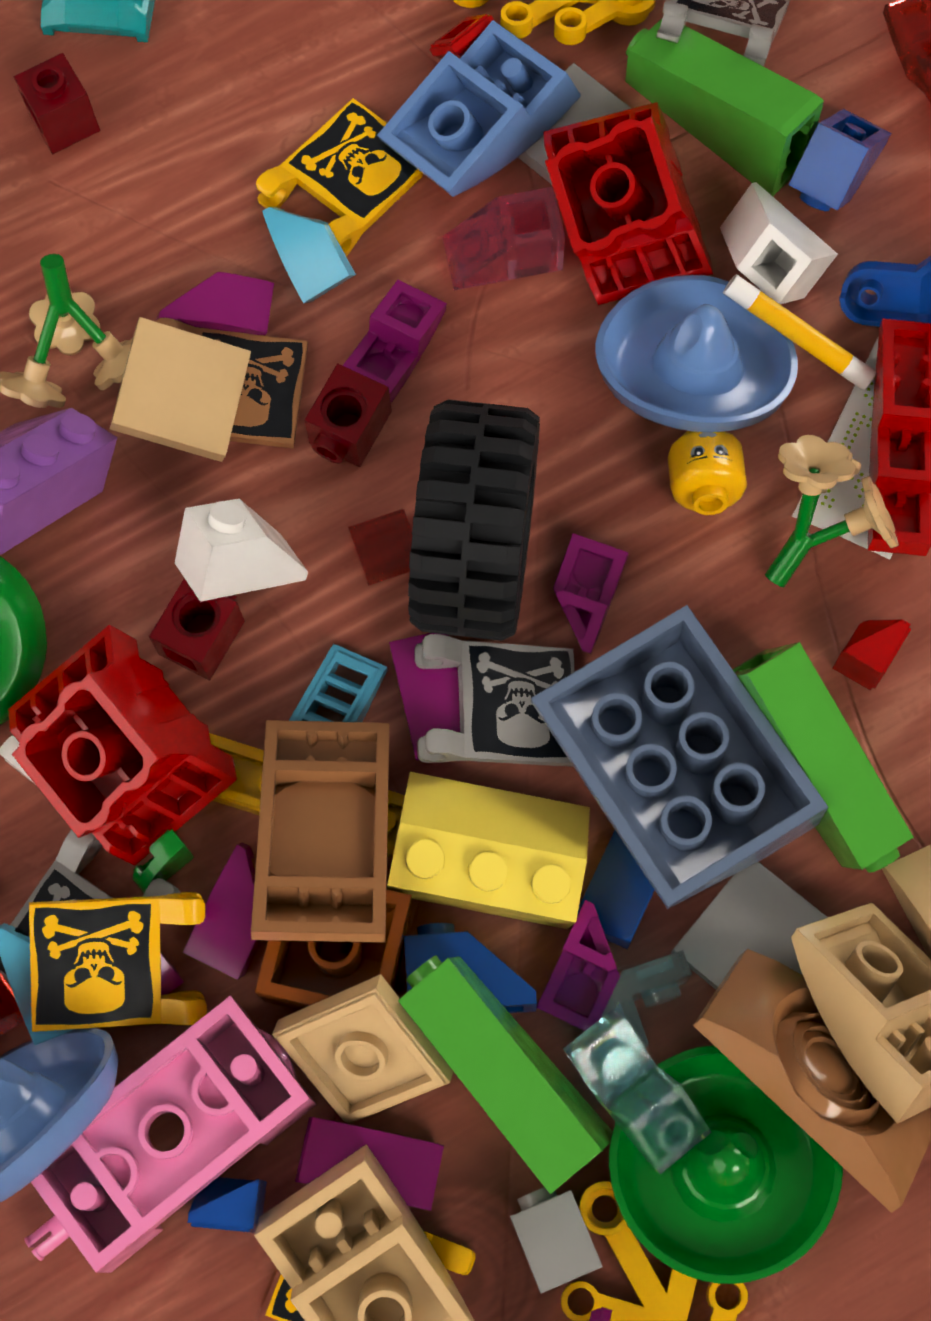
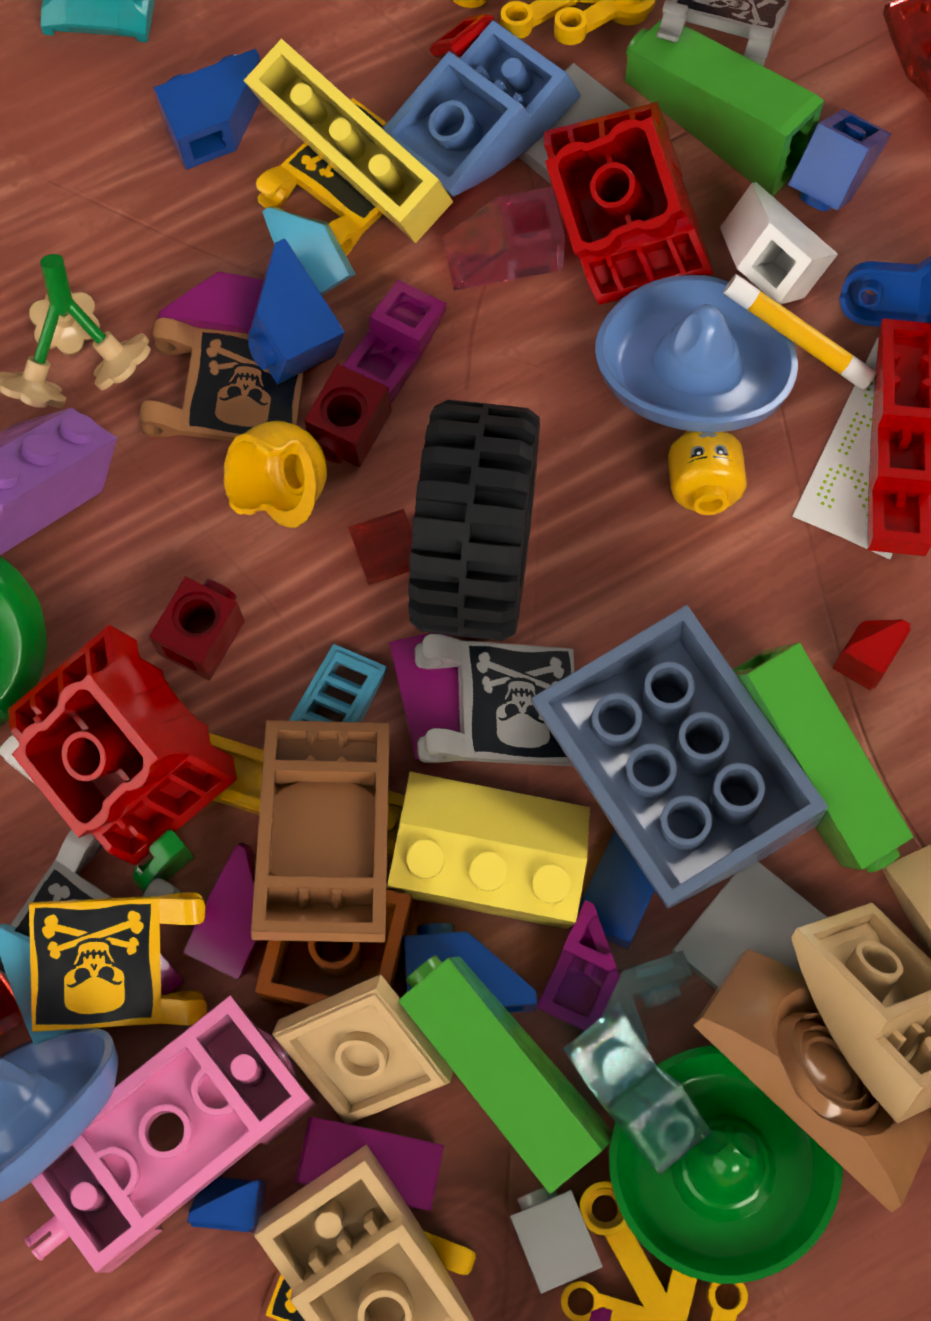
dark red brick [13,53,100,155] -> none
tan tile [109,317,251,462] -> none
white slope [175,499,308,602] -> none
magenta slope [553,533,629,654] -> none
tan plant [765,435,899,587] -> none
none -> blue slope [153,48,261,170]
none -> yellow helmet [224,421,327,528]
none -> light yellow brick [243,38,453,243]
none -> blue slope [248,238,345,385]

